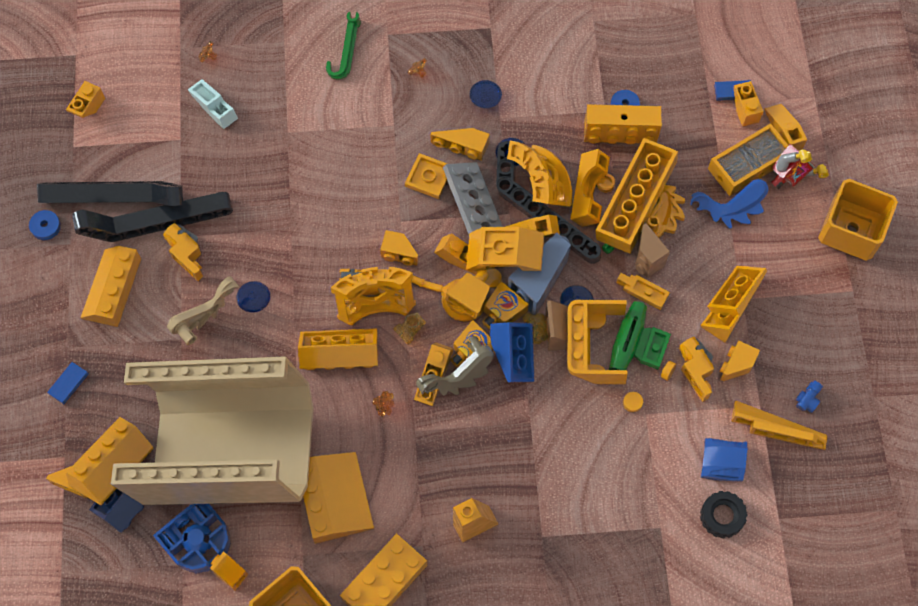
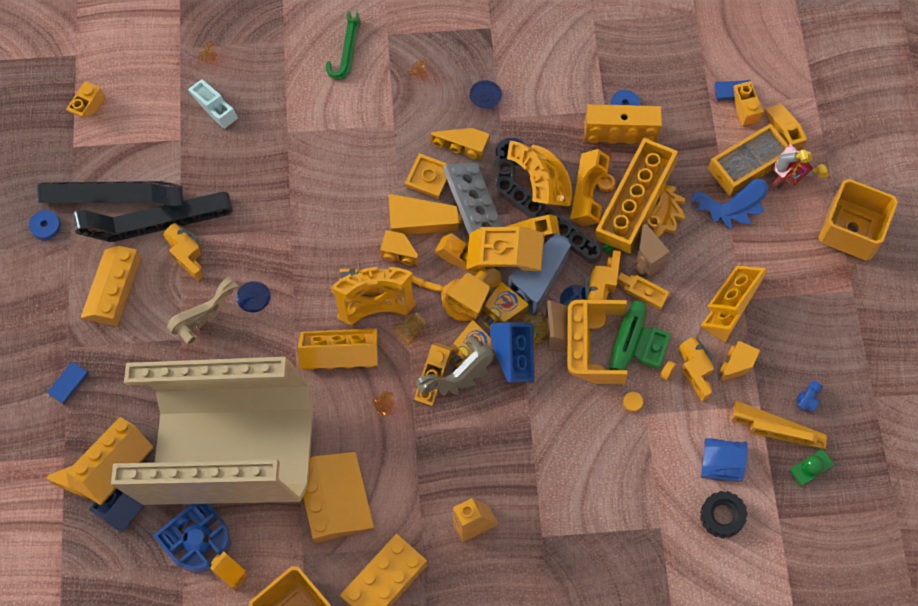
none -> light orange slope [388,194,462,235]
none -> light orange plate [585,250,621,300]
none -> green tile [789,449,834,487]

